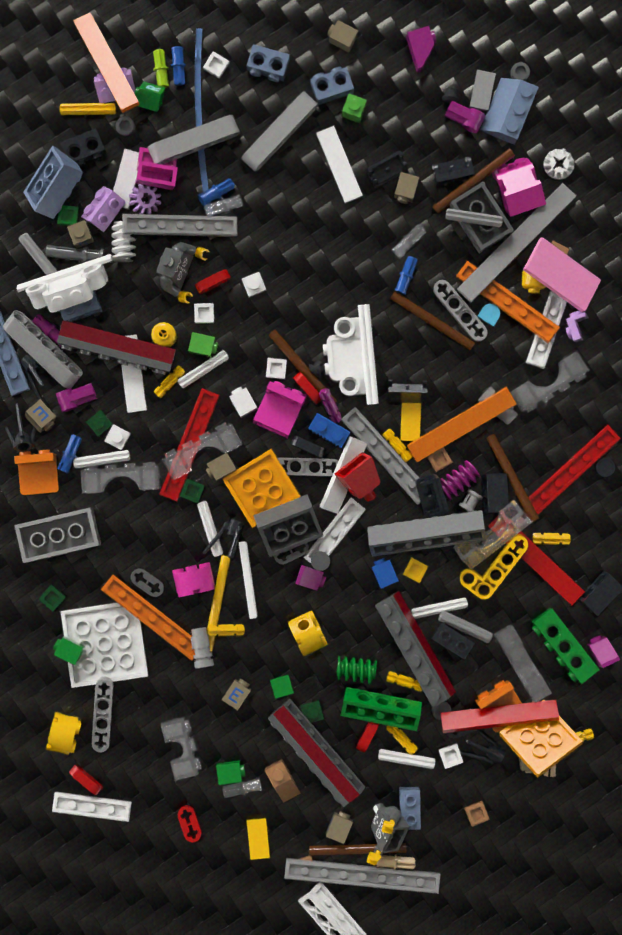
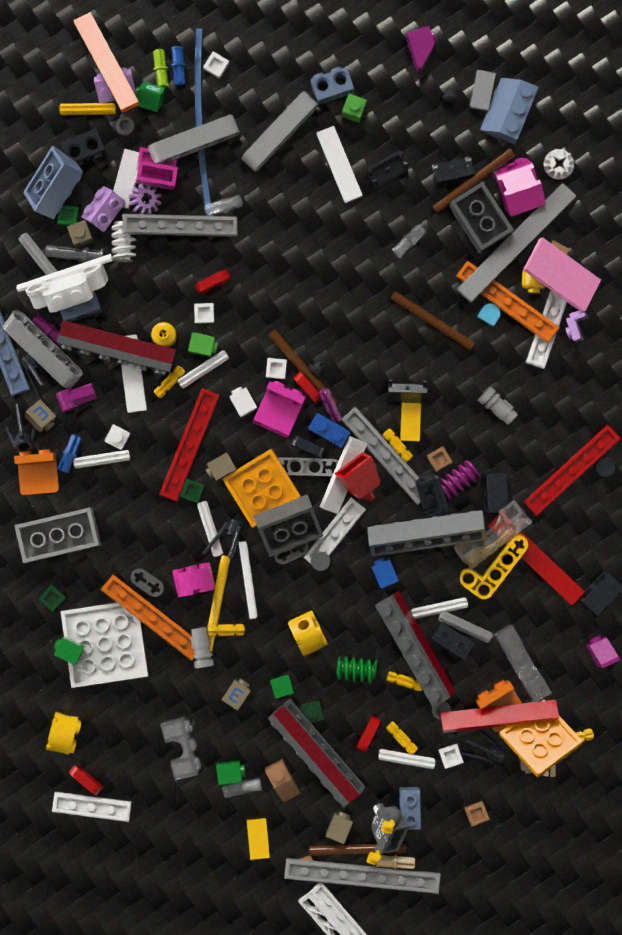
clear arch [81,462,161,494] -> none
dark green plate [86,410,113,437] -> none
light grey beam [92,677,114,752] -> none
dark grey torso [156,242,209,303] -> none
clear arch [162,422,242,480] -> none
red beam [178,805,202,842] -> none
blue axle [198,179,235,206] -> none
white plate [242,272,266,297] -> none
sand blue brick [247,44,290,82] -> none
magenta slope [295,565,326,591] -> none
white brick [323,304,379,405] -> none
dark tan brick [327,20,358,52] -> none
green brick [341,687,422,731] -> none
dark tan brick [394,172,419,204] -> none
blue axle [395,256,418,295] -> none
yellow tile [403,557,428,583] -> none
orange tile [407,386,517,462] -> none
light grey beam [433,280,487,342] -> none
magenta piece [445,101,486,133] -> none
light grey axle [445,208,503,227] -> none
light grey bush [459,489,483,512] -> none
reddish brown piece [486,434,539,523] -> none
dark grey tile [510,62,530,81] -> none
clear arch [510,351,589,412] -> none
yellow axle [532,533,571,545] -> none
green brick [532,608,600,684] -> none

